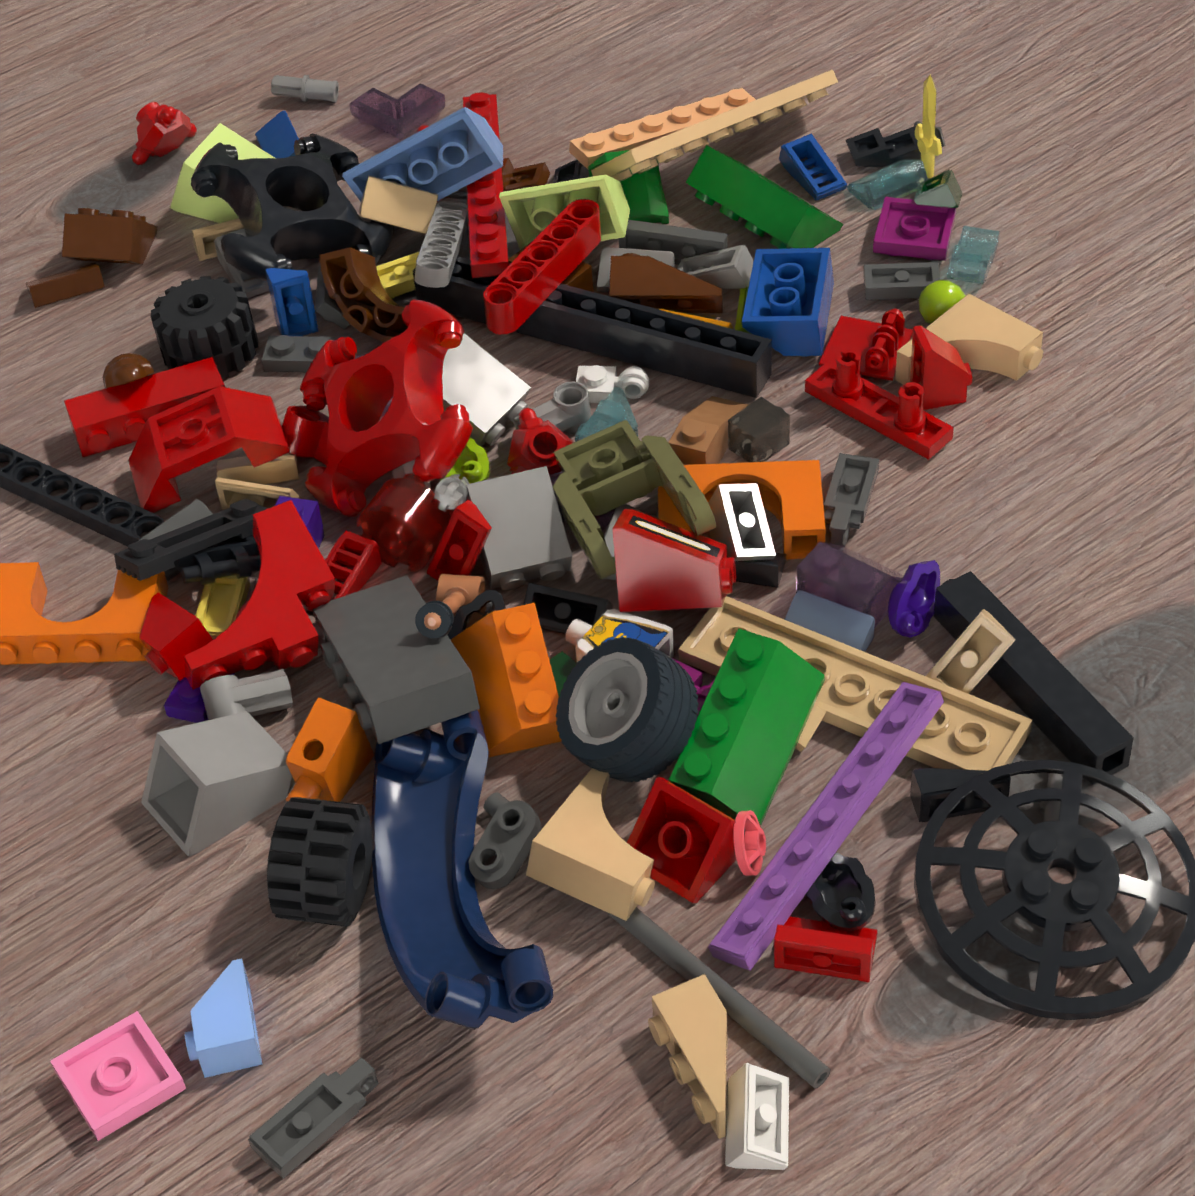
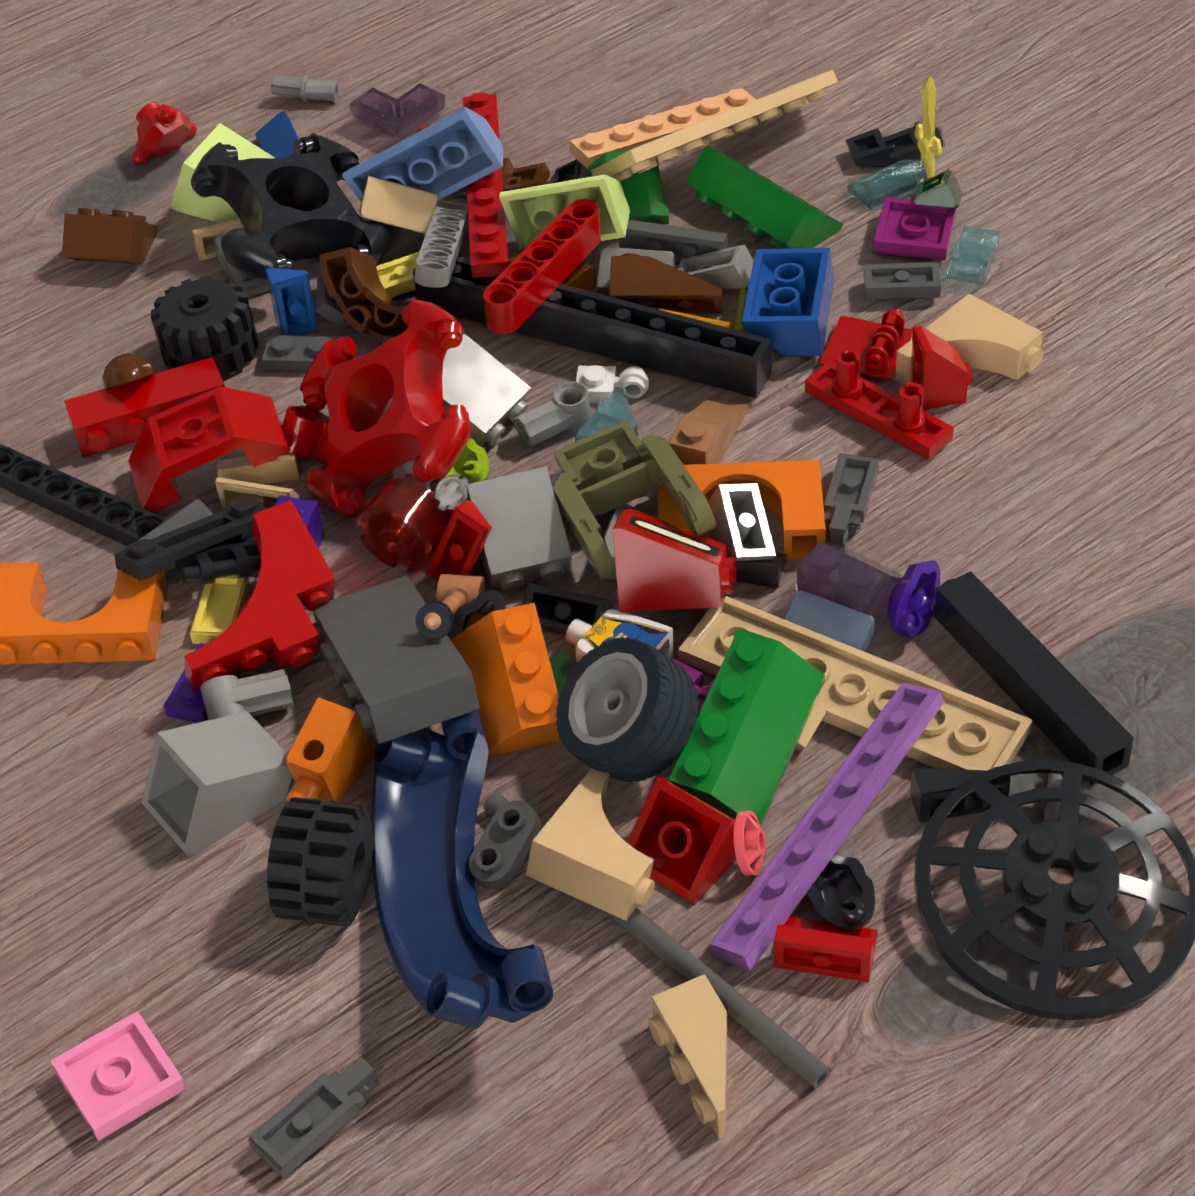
reddish brown slope [26,263,105,308] -> none
red slope [139,592,213,681] -> none
light blue slope [185,958,263,1078] -> none
red slope [325,531,382,599] -> none
red rock [507,408,574,483] -> none
white slope [725,1063,789,1170] -> none
clear smoke brick [728,397,790,462] -> none
blue slope [779,133,847,201] -> none
lime piece [918,280,965,324] -> none
tan slope [926,609,1015,694] -> none

